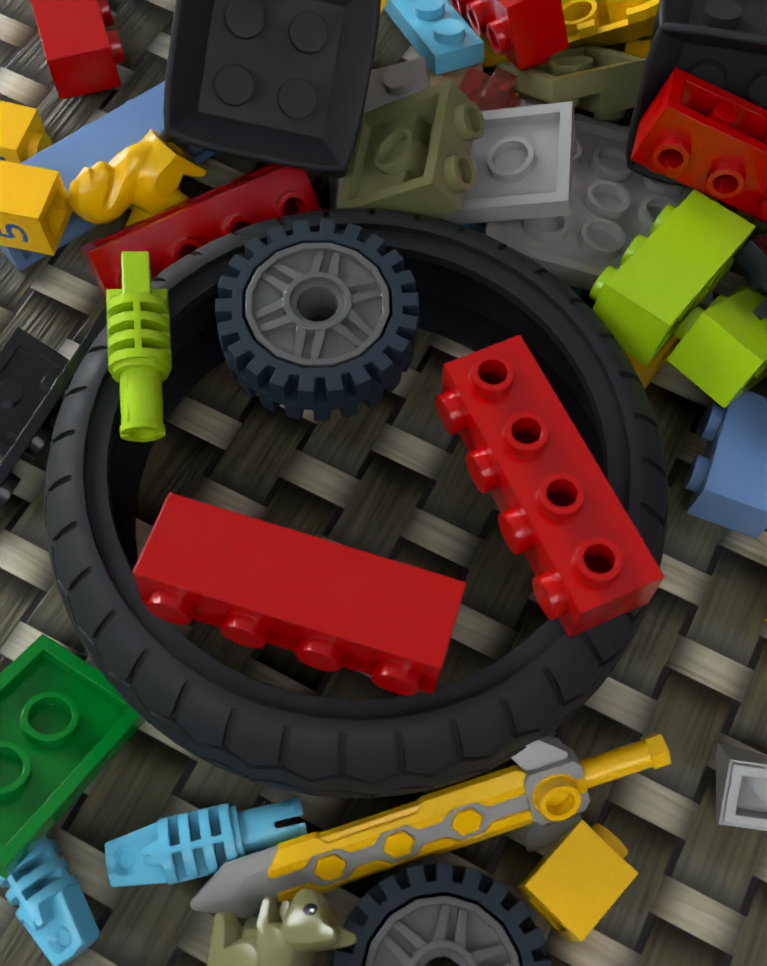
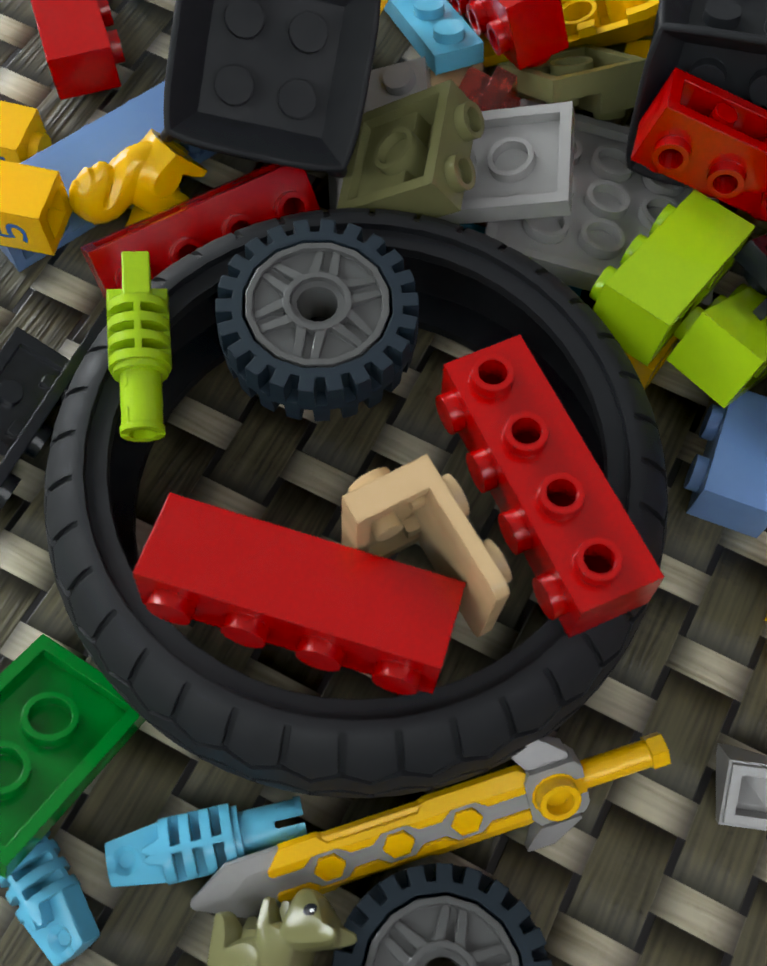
yellow brick [515,820,638,943] -> none
none -> tan bracket [342,454,512,637]

